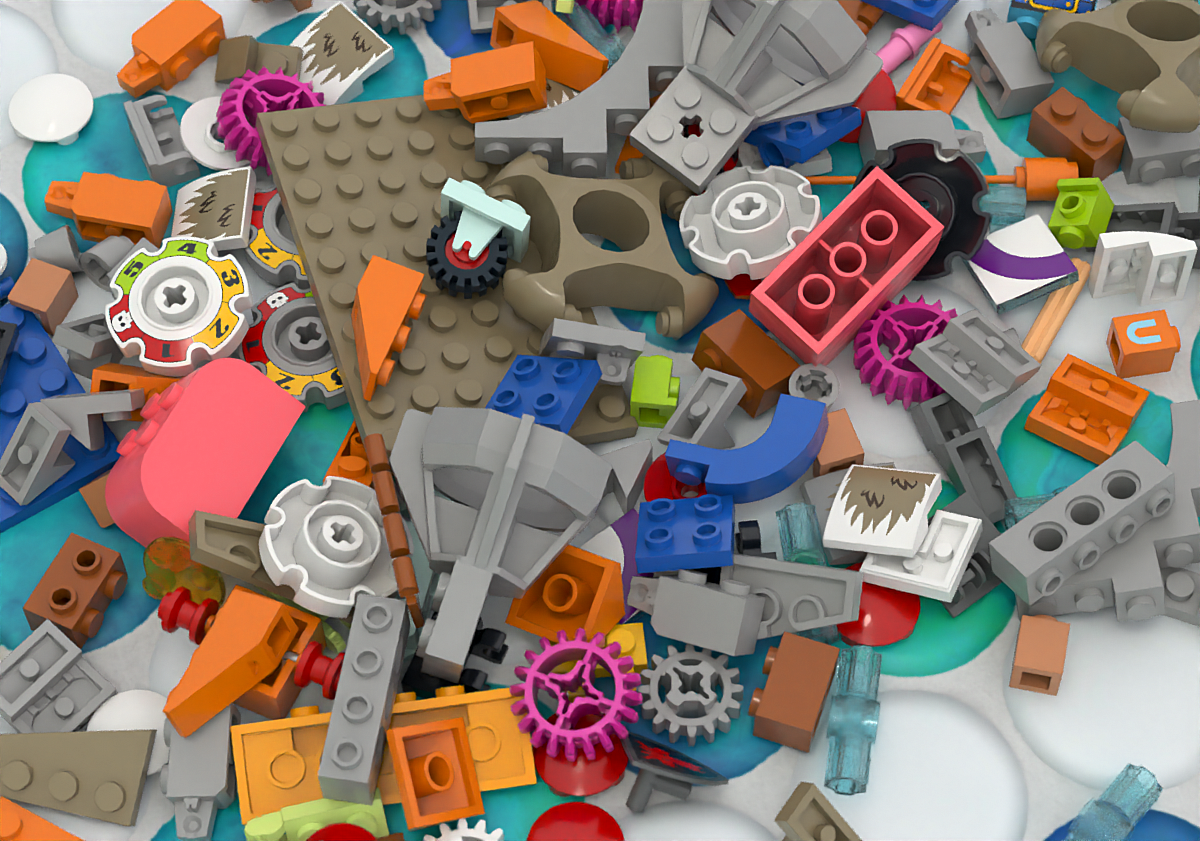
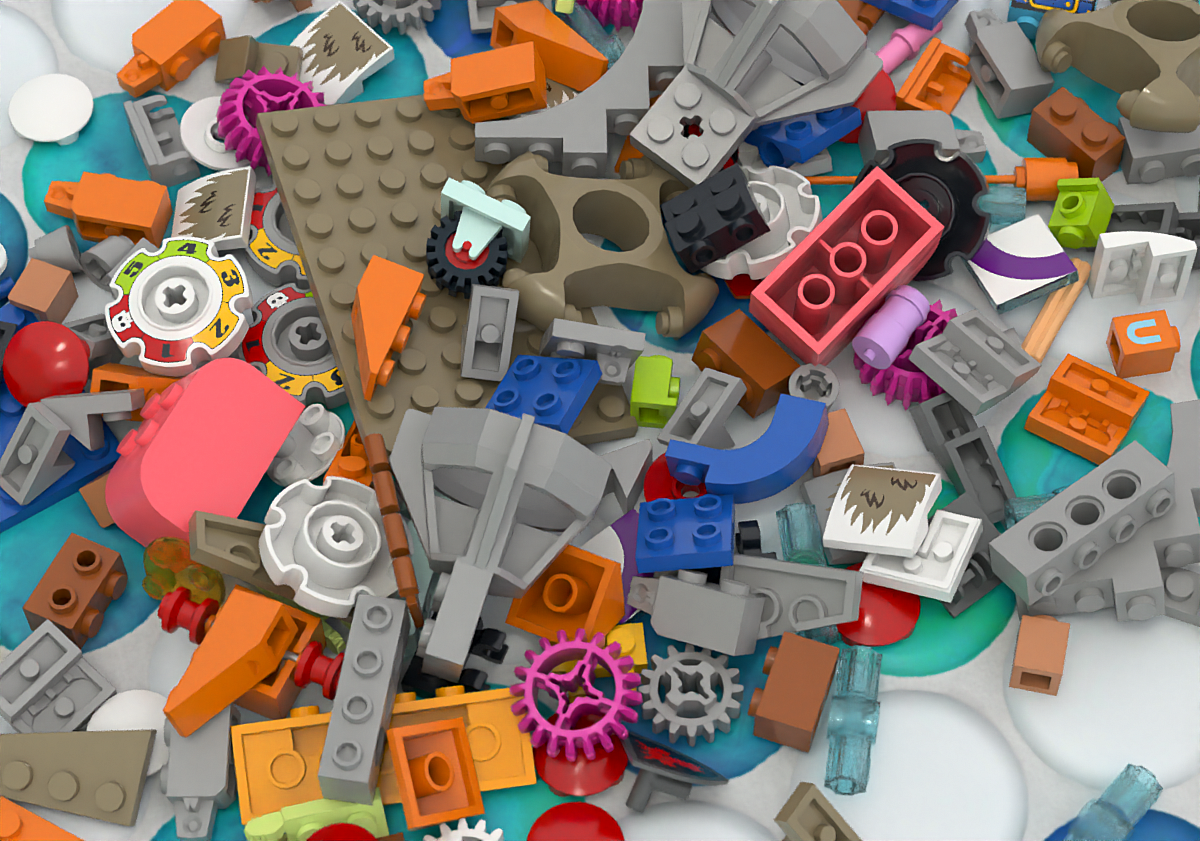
none -> red dish [3,321,90,408]
none -> white dish [266,403,345,487]
none -> light grey slope [460,284,519,382]
none -> black plate [660,162,770,274]
none -> lavender piece [852,285,930,369]

